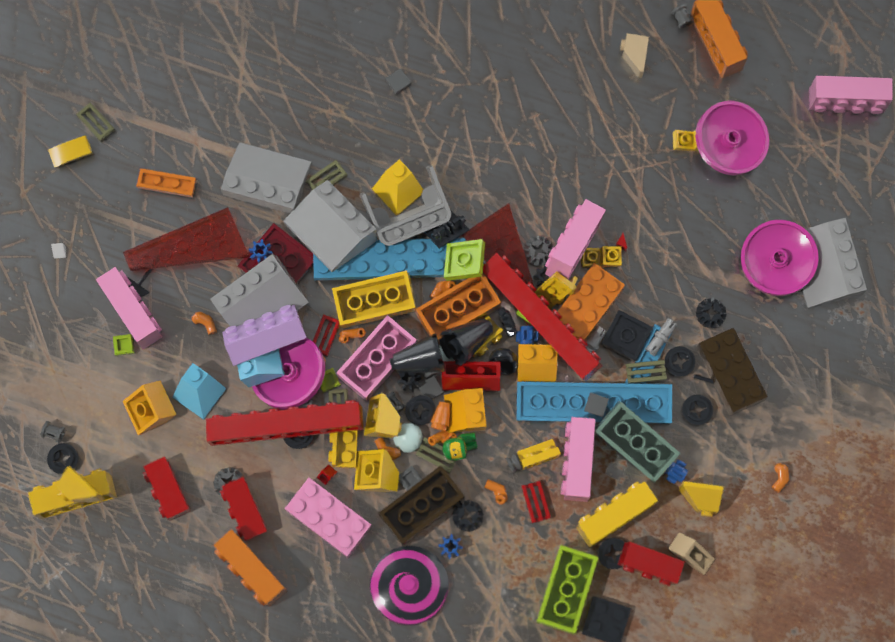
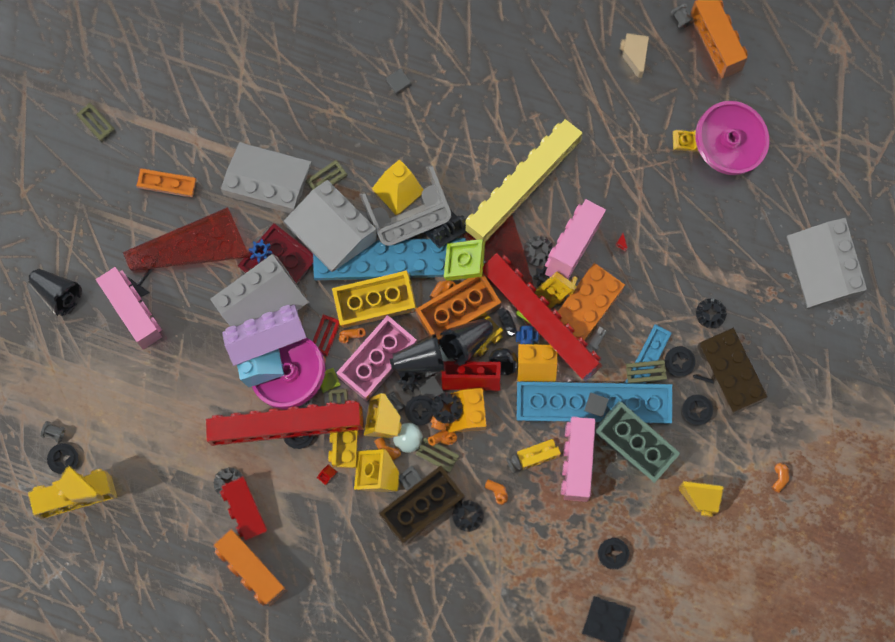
yellow slope [48,135,93,167] -> none
white piece [51,243,66,259] -> none
lime tile [113,334,135,356] -> none
light orange slope [123,380,176,435] -> none
red brick [143,456,191,521] -> none
medium azure slope [172,363,226,420] -> none
orange arm [192,312,217,335] -> none
bright pink brick [285,478,372,558] -> none
dish [370,546,449,626] -> none
blue gear [438,534,463,560] -> none
green piece [443,432,478,460] -> none
red tile [521,481,551,524] -> none
lime brick [536,545,598,635] -> none
yellow brick [576,481,658,548] -> none
yellow slope [581,246,622,268] -> none
black plate [601,310,653,362] -> none
red brick [618,542,685,587] -> none
light grey pin [645,318,678,356] -> none
blue gear [664,459,688,484] -> none
tan slope [668,533,715,575] -> none
dark pink dish [741,220,818,296] -> none
bright pink brick [809,76,892,114] -> none
none -> black cone [28,269,82,316]
none -> black gear [431,392,462,424]
none -> light yellow brick [465,119,583,242]

